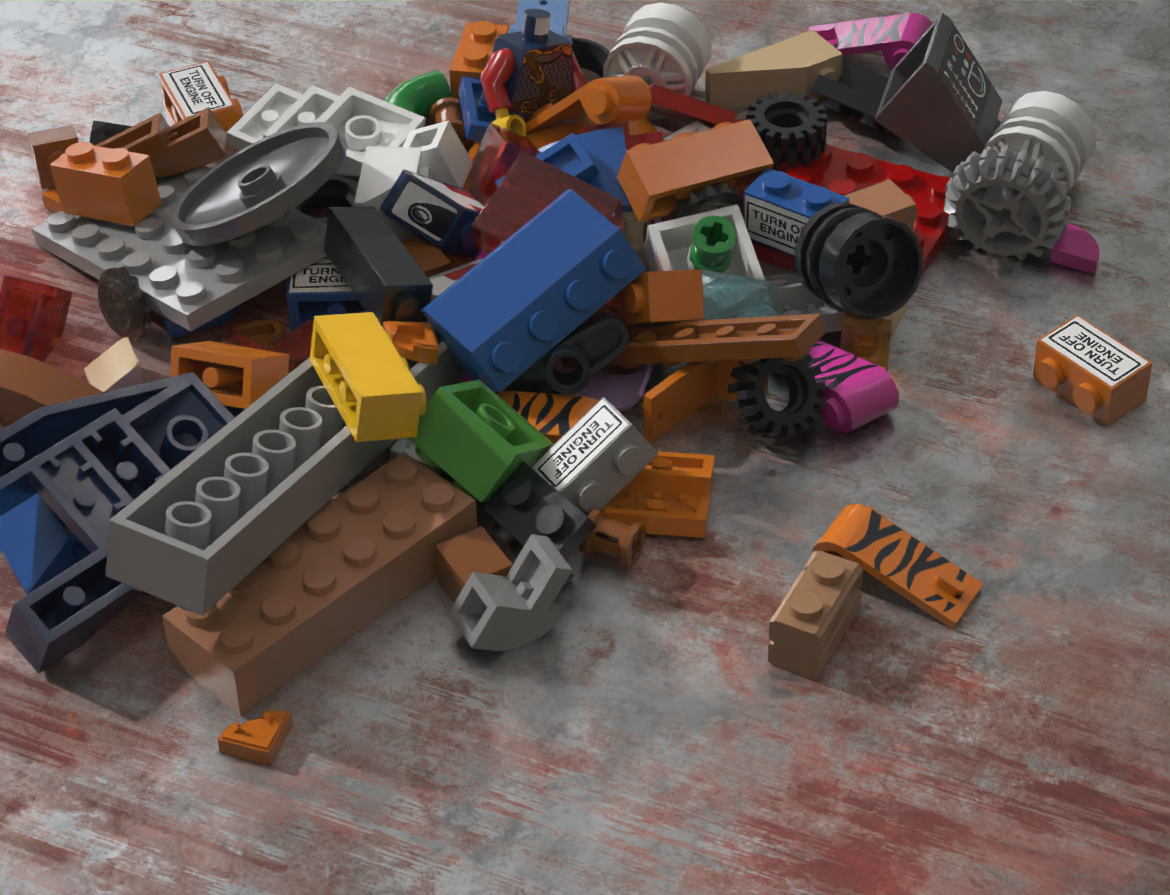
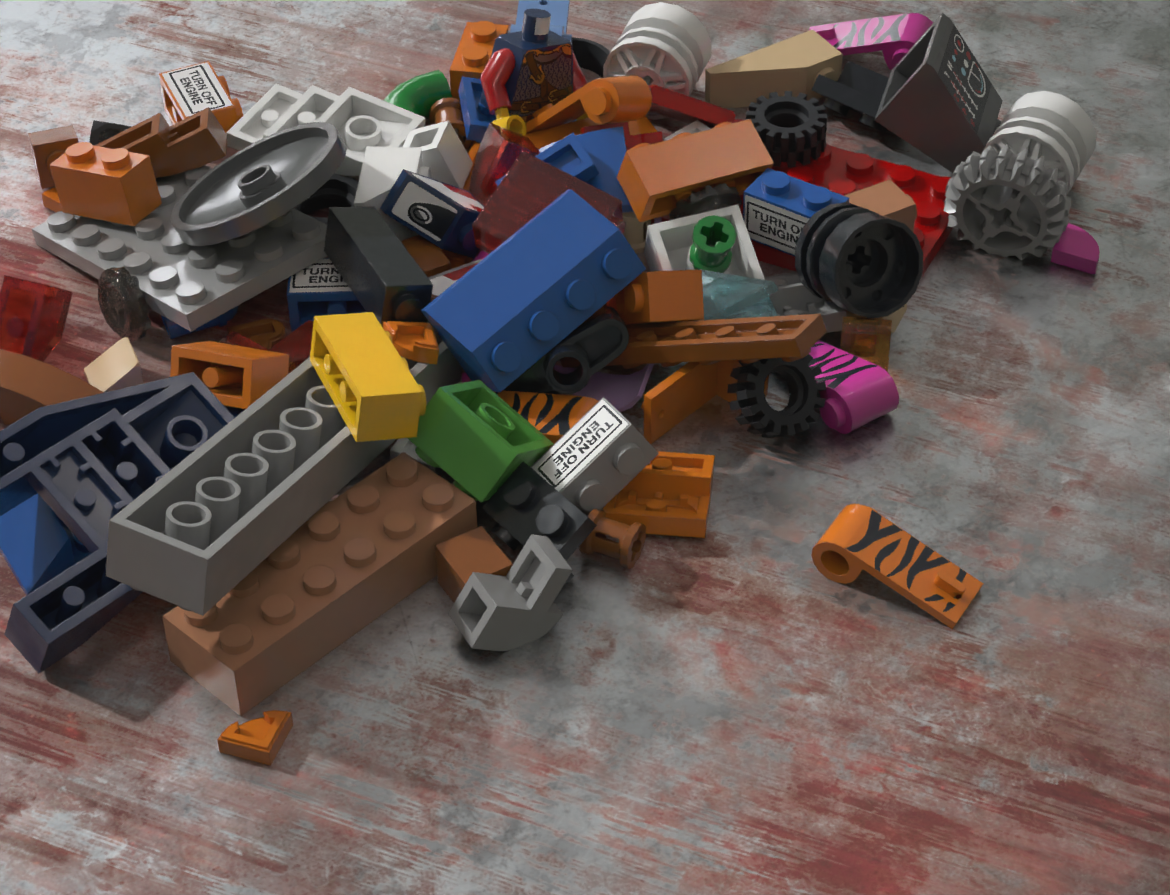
medium nougat brick [768,550,864,680] -> none
brick [1033,315,1152,427] -> none

